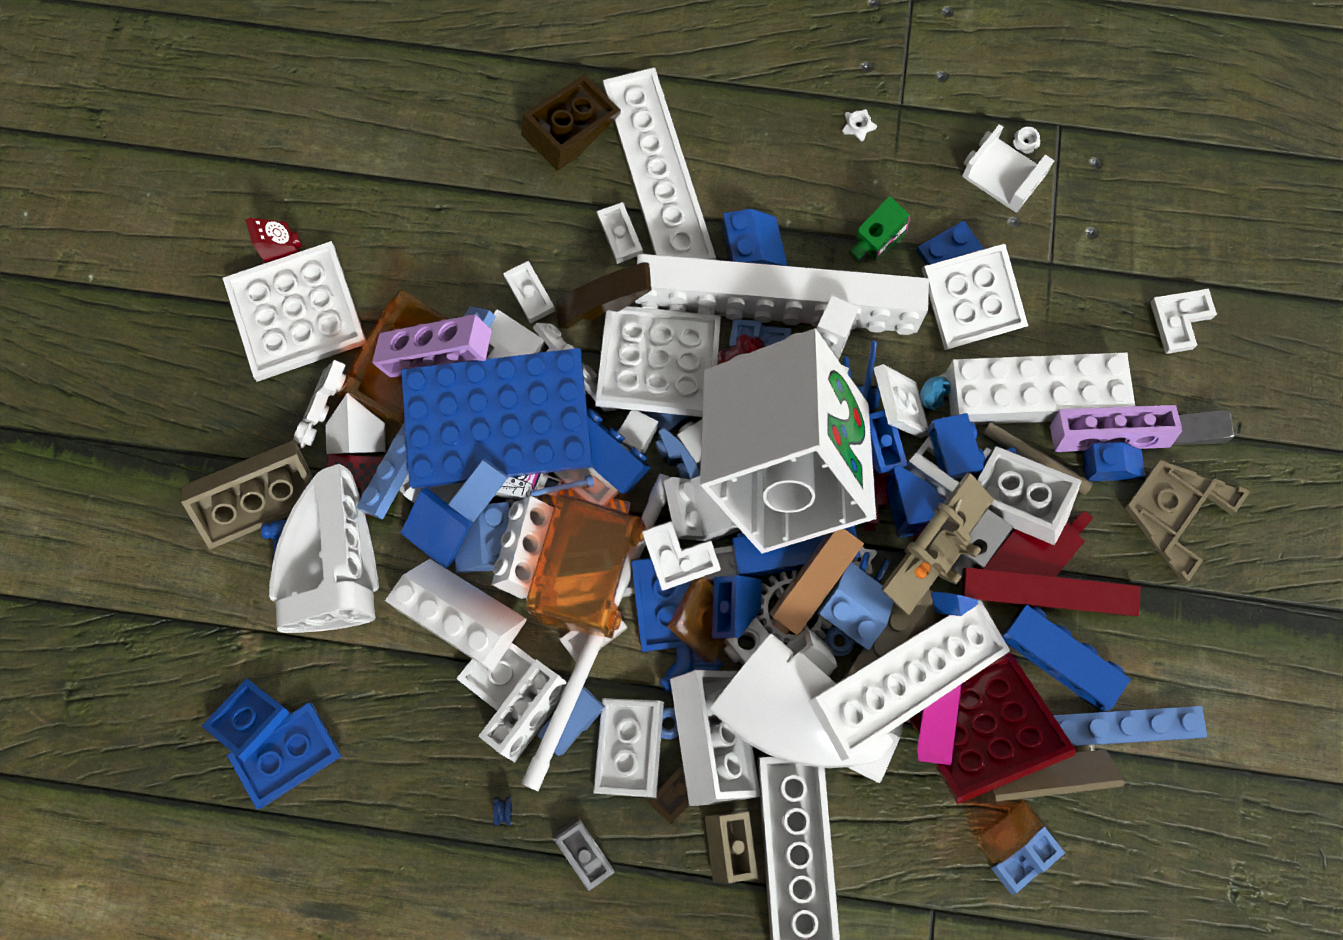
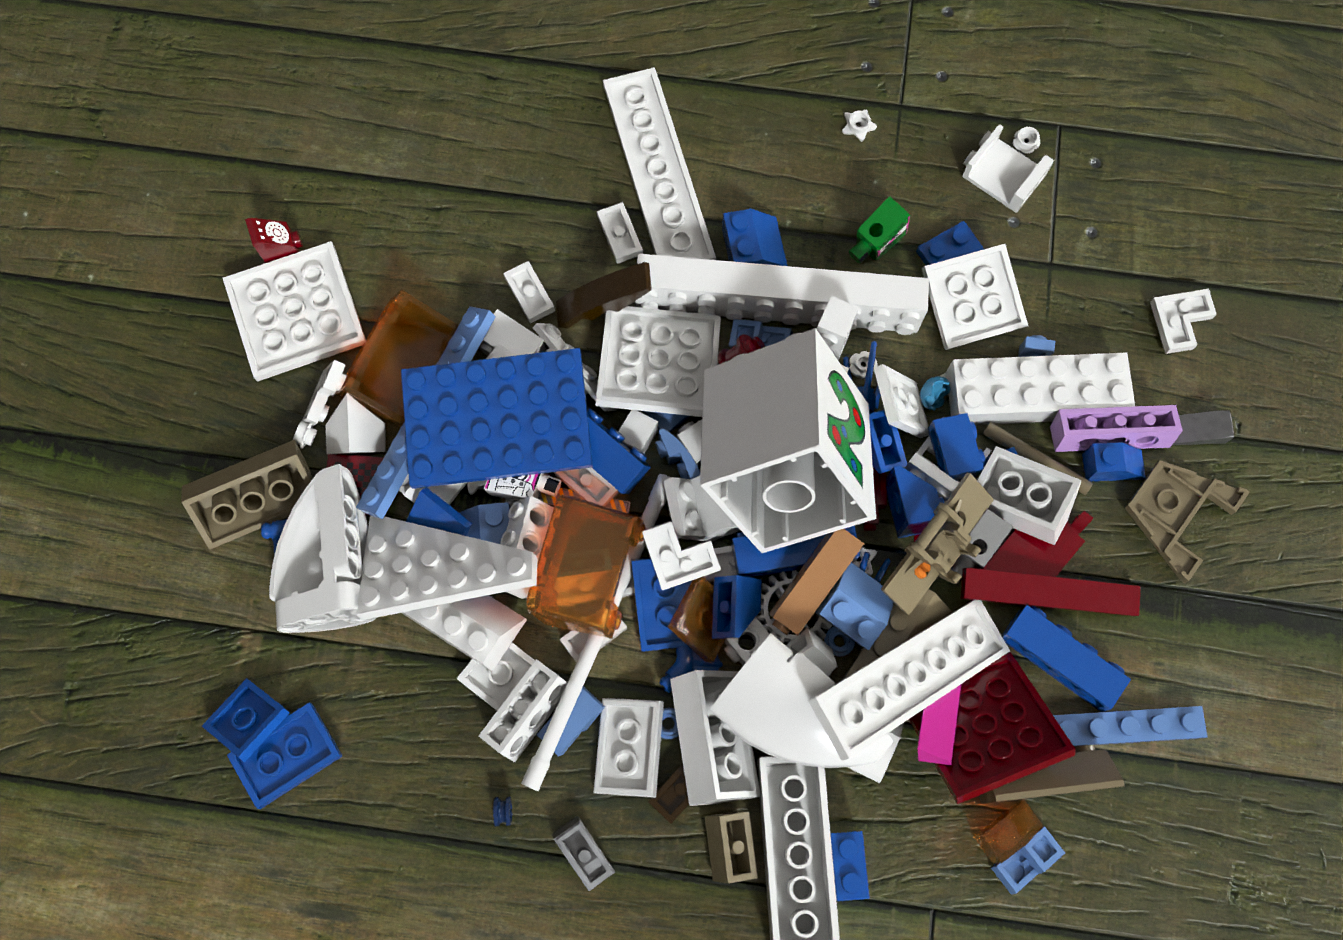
lavender brick [372,314,492,377] -> none
medium blue slope [448,458,509,523] -> none
dark brown slope [521,75,621,171] -> none
medium blue piece [530,475,594,497] -> none
blue slope [932,591,978,617] -> none
none -> white wing [356,515,538,620]
none -> blue brick [830,831,870,901]
none -> white plate [849,351,878,379]
none -> medium blue plate [1018,335,1055,357]

